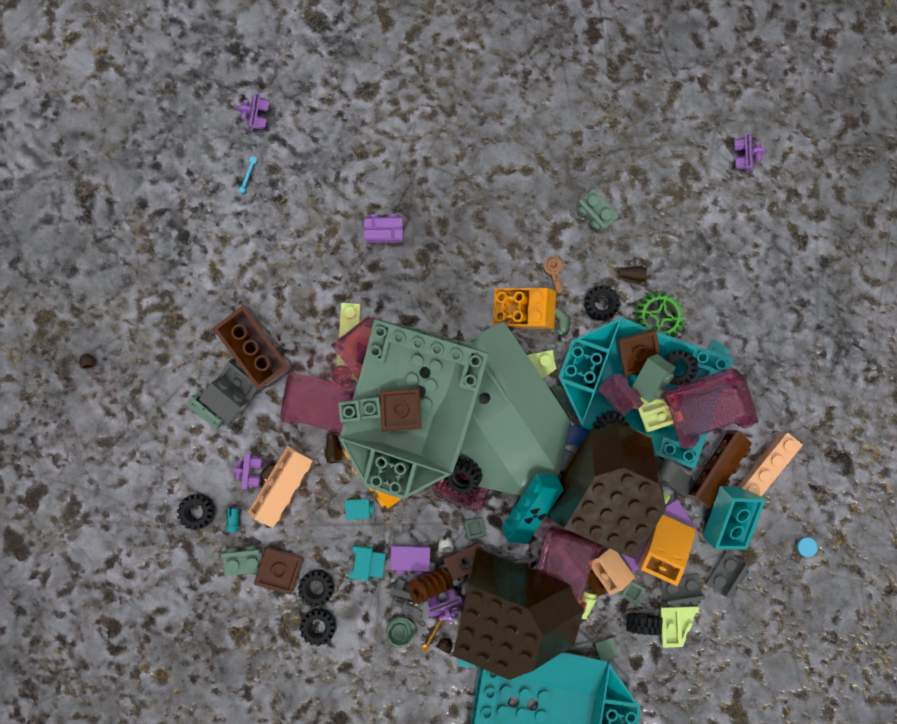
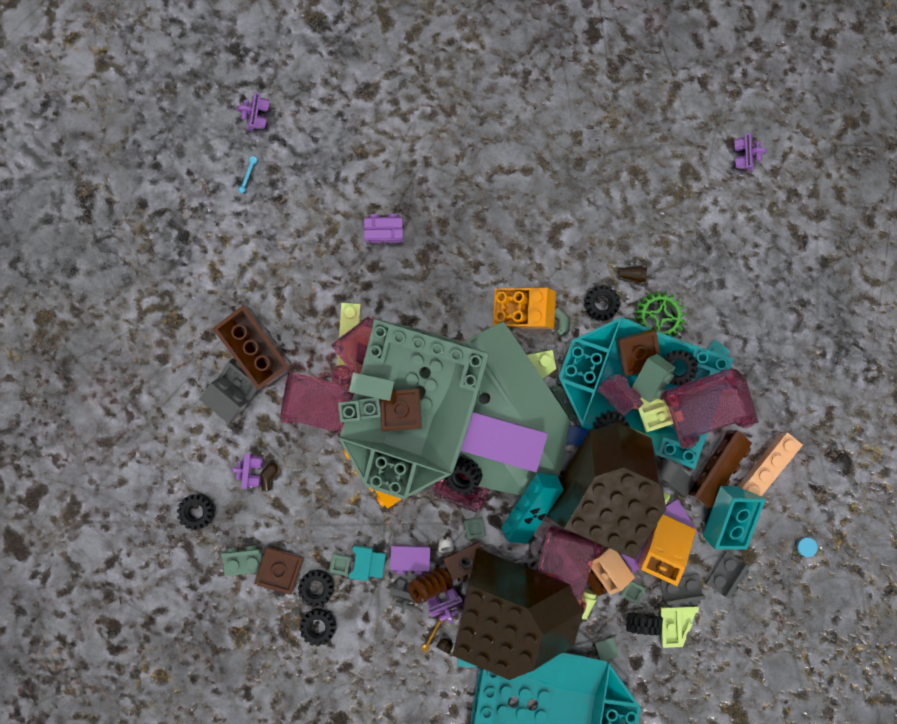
dark brown hinge [79,354,96,369] -> none
sand green hinge [187,391,224,430] -> none
teal pin [224,509,240,532] -> none
light nougat brick [248,445,313,528] -> none
dark brown cone [324,435,344,464] -> none
teal brick [345,498,374,520] -> none
sand green hair [386,617,415,647] -> none
medium nougat plate [543,256,563,294] -> none
sand green bracket [576,189,619,233] -> none
none -> sand green tile [329,553,352,576]
none -> sand green slope [348,372,394,401]
none -> medium lavender tile [461,412,548,472]

